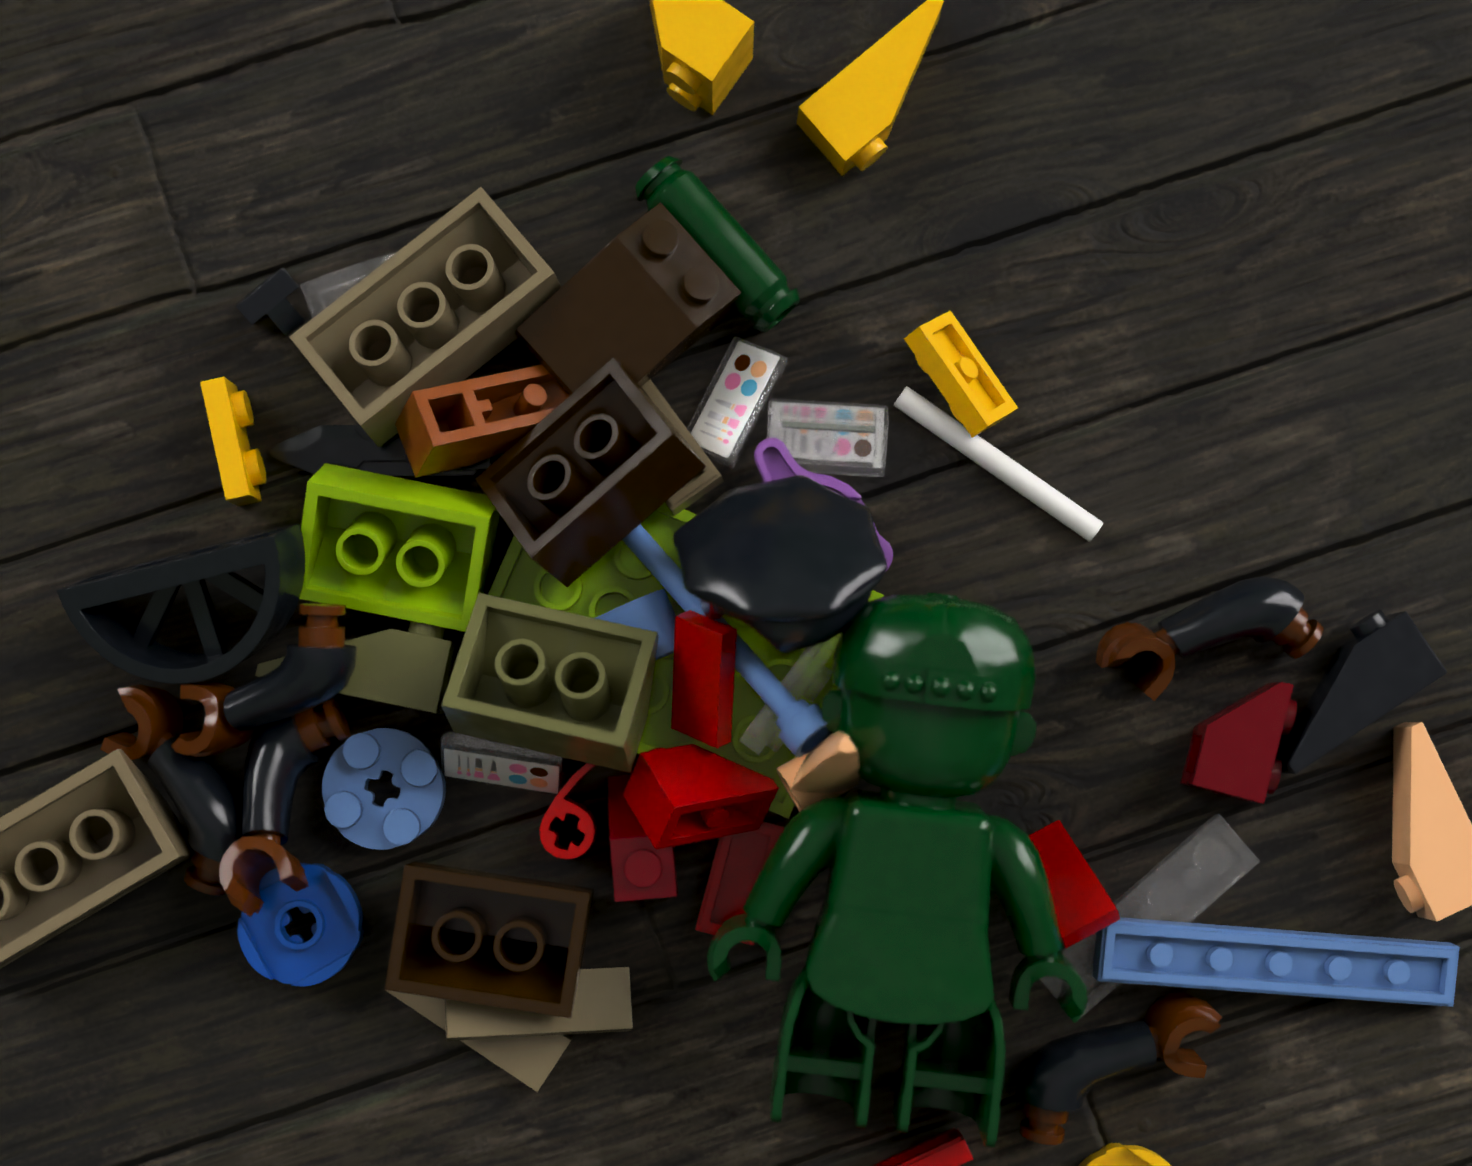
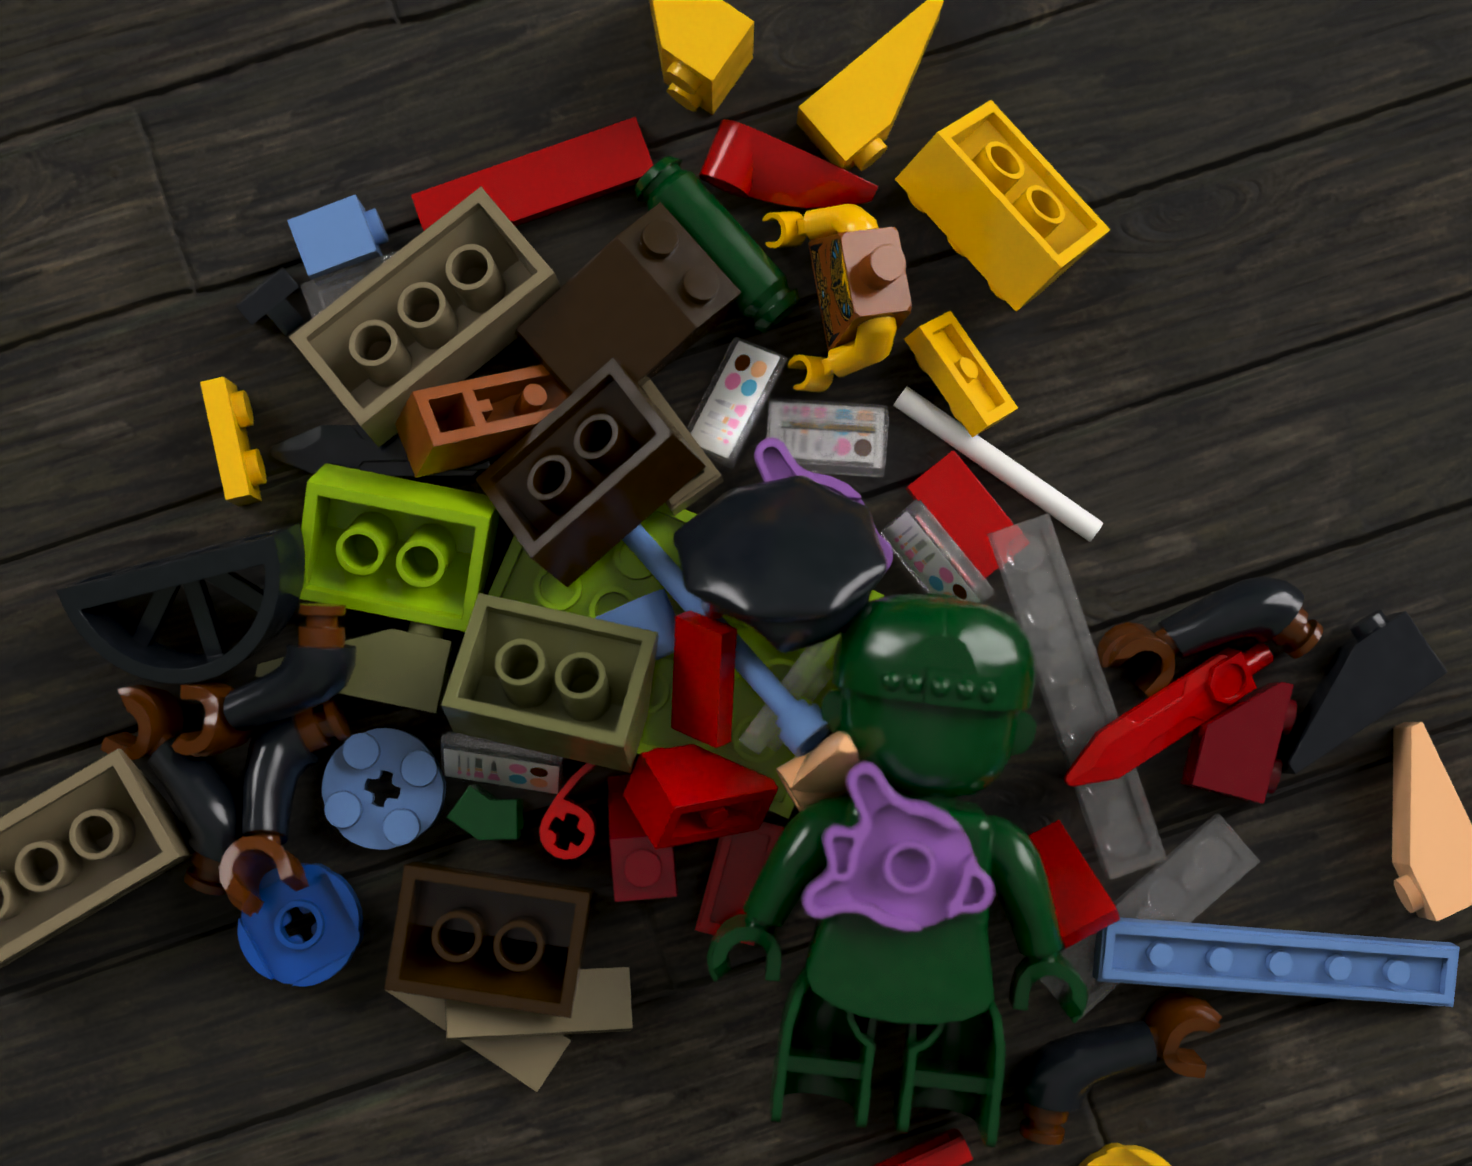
none -> medium blue brick [287,195,389,288]
none -> red tile [411,117,653,231]
none -> dark green piece [447,784,524,840]
none -> red piece [699,119,879,208]
none -> torso [762,204,912,392]
none -> medium lavender tile [802,761,994,932]
none -> slope [880,499,994,604]
none -> yellow slope [895,100,1110,312]
none -> red tile [906,450,1029,582]
none -> clear plate [987,513,1167,880]
none -> red piece [1064,642,1274,787]

